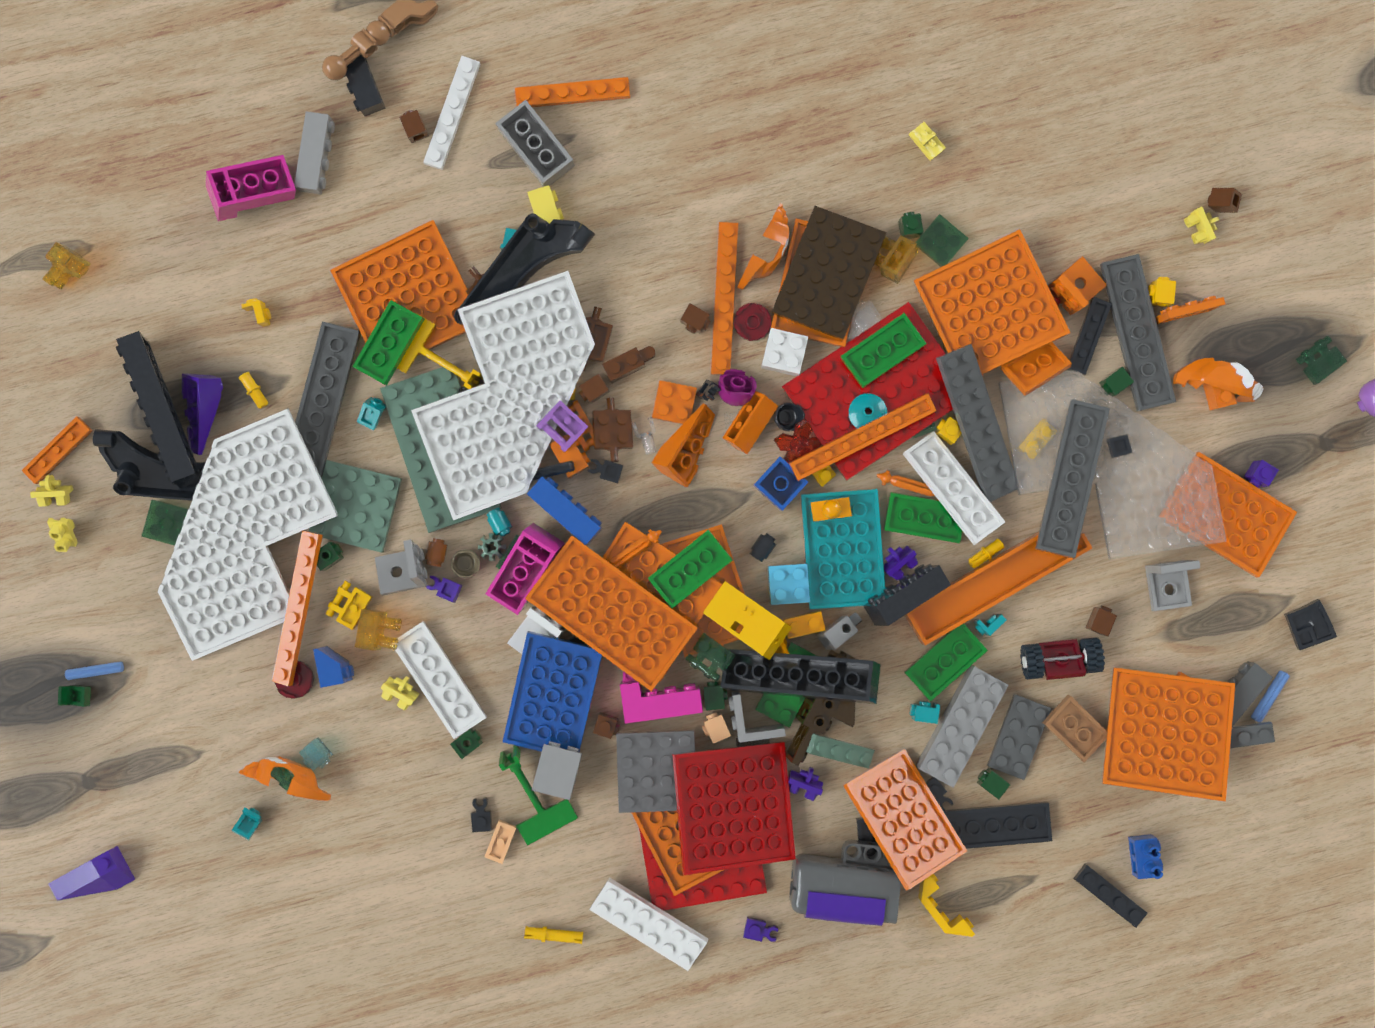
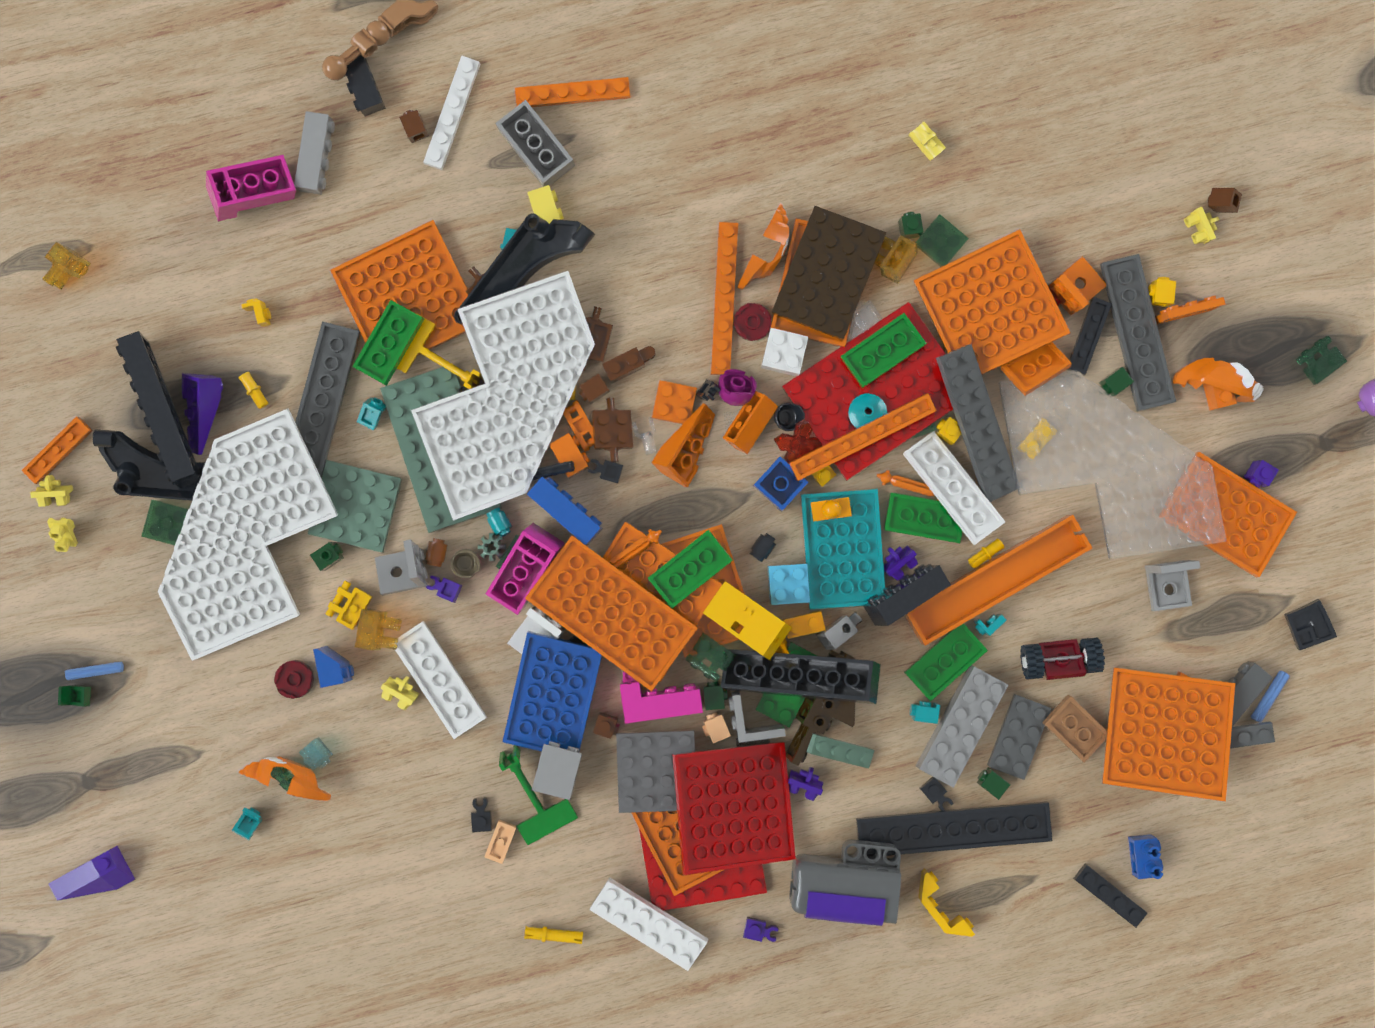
plate [272,531,323,686] -> none
dark green brick [450,728,483,760] -> none
medium lavender plate [536,400,588,452] -> none
reddish brown brick [680,303,711,334] -> none
orange plate [843,749,967,891] -> none
dark grey plate [1035,399,1110,559] -> none
reddish brown brick [1085,605,1117,637] -> none
black plate [1106,434,1133,458] -> none

